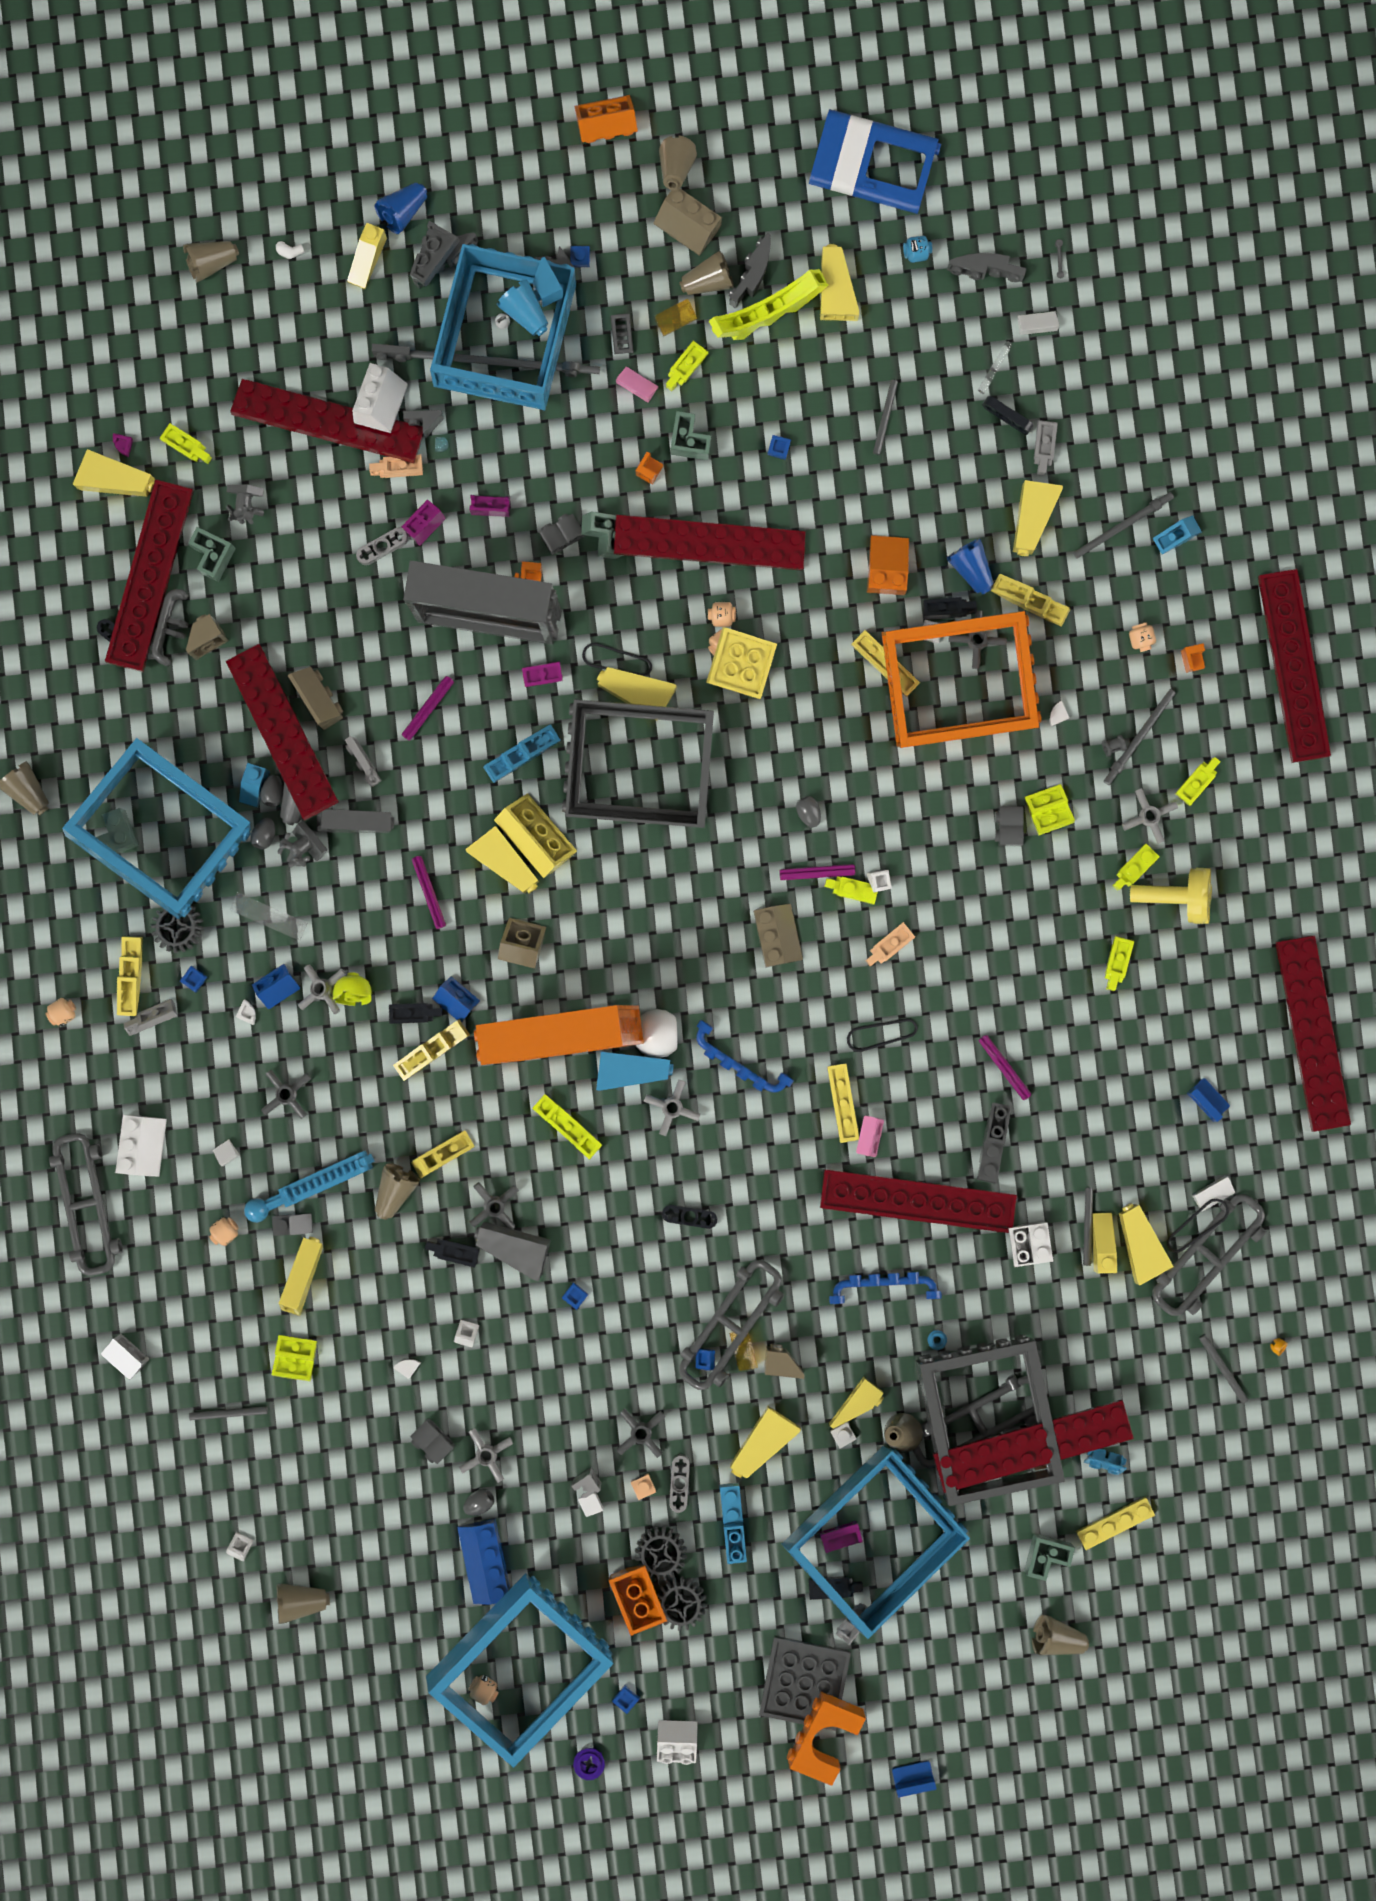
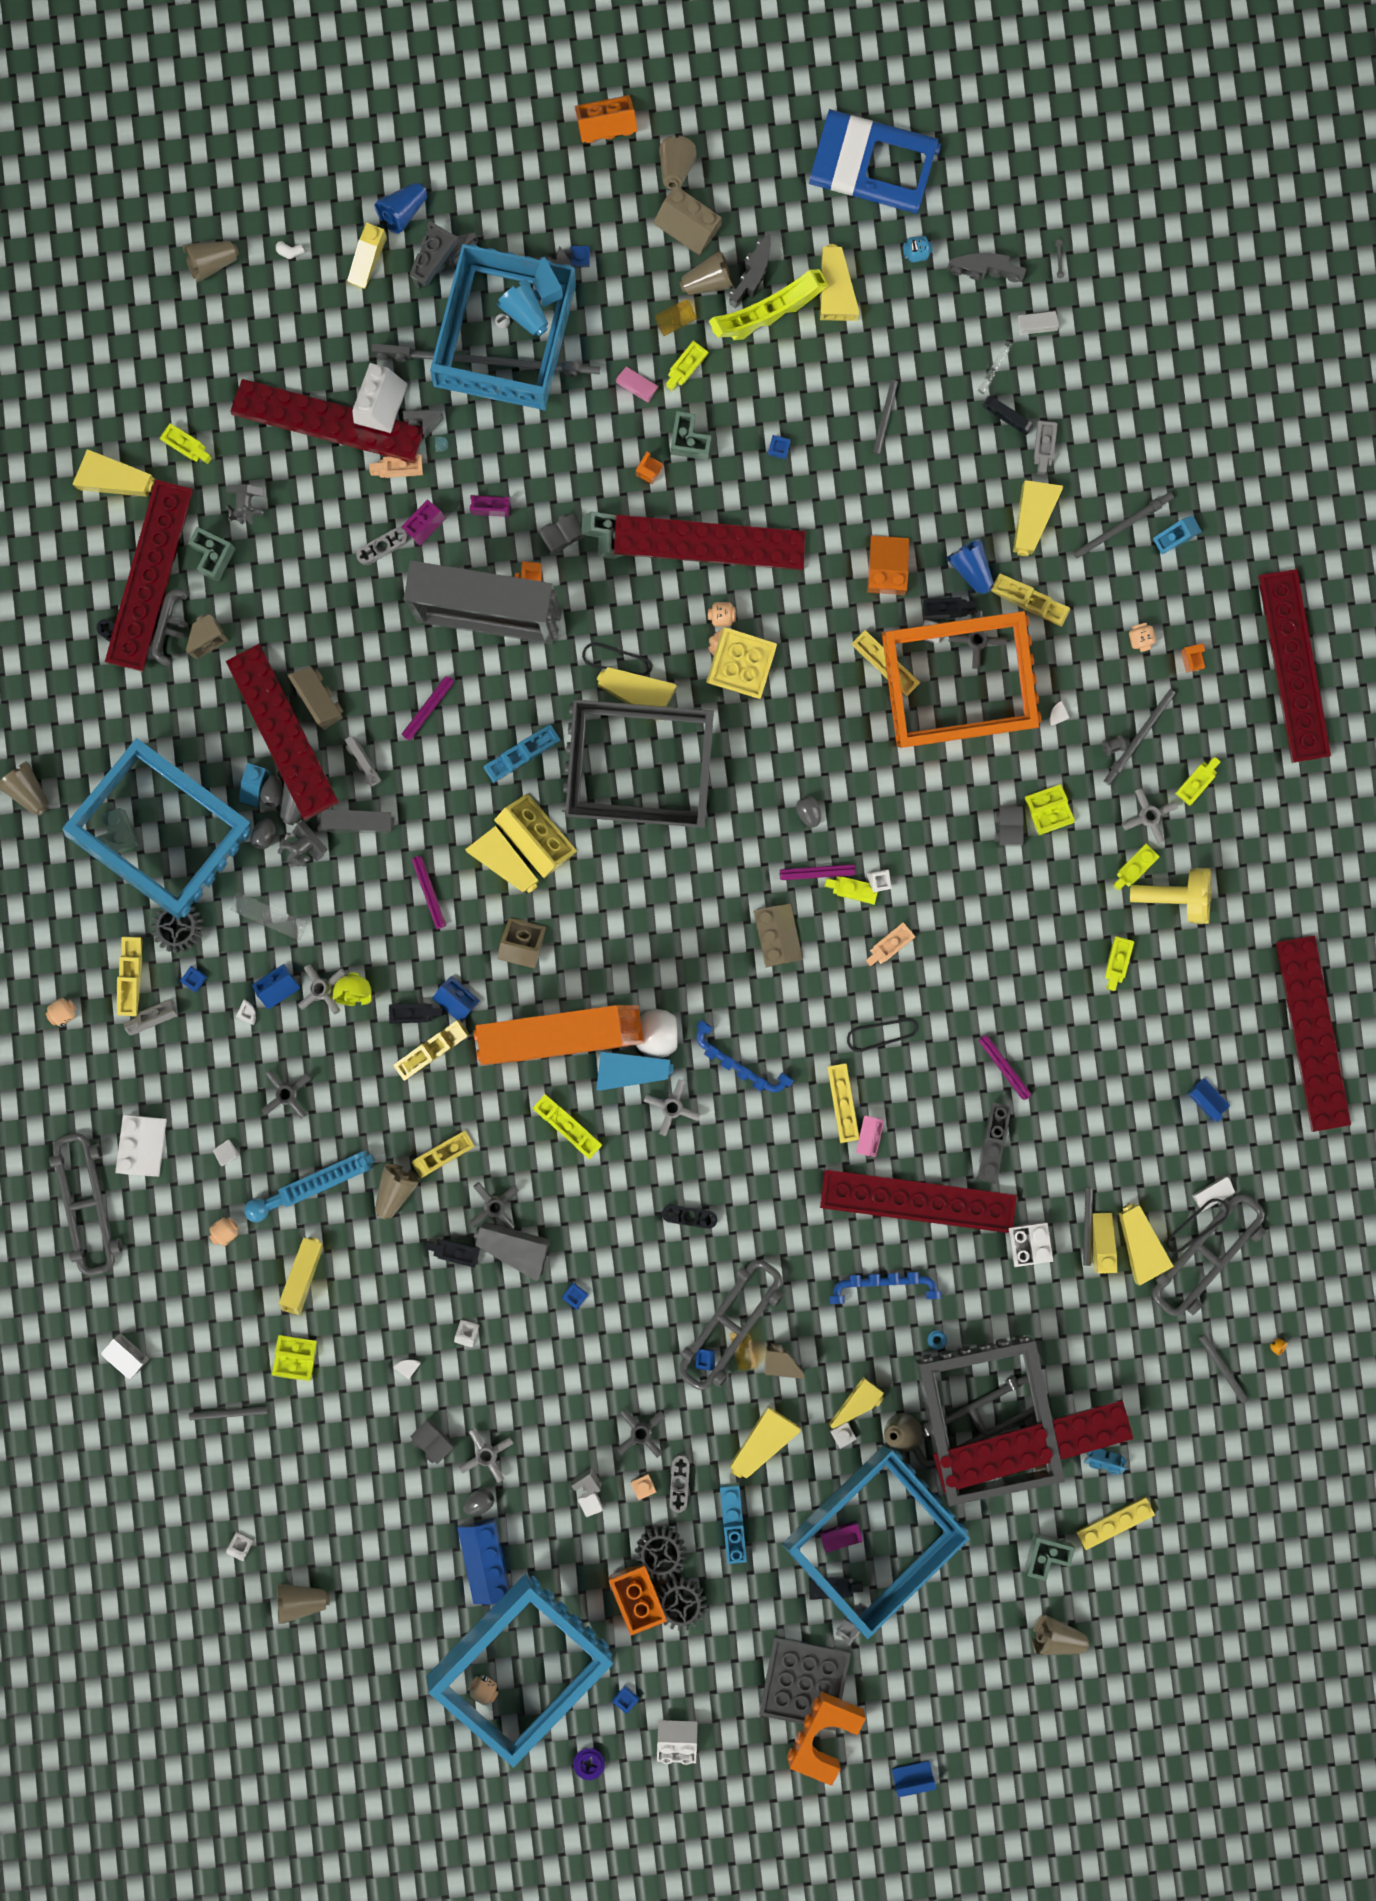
magenta tile [113,433,133,457] -> none
dark grey slope [272,1213,313,1236] -> none
magenta hinge [522,661,563,687] -> none
dark grey slope [610,313,633,355] -> none

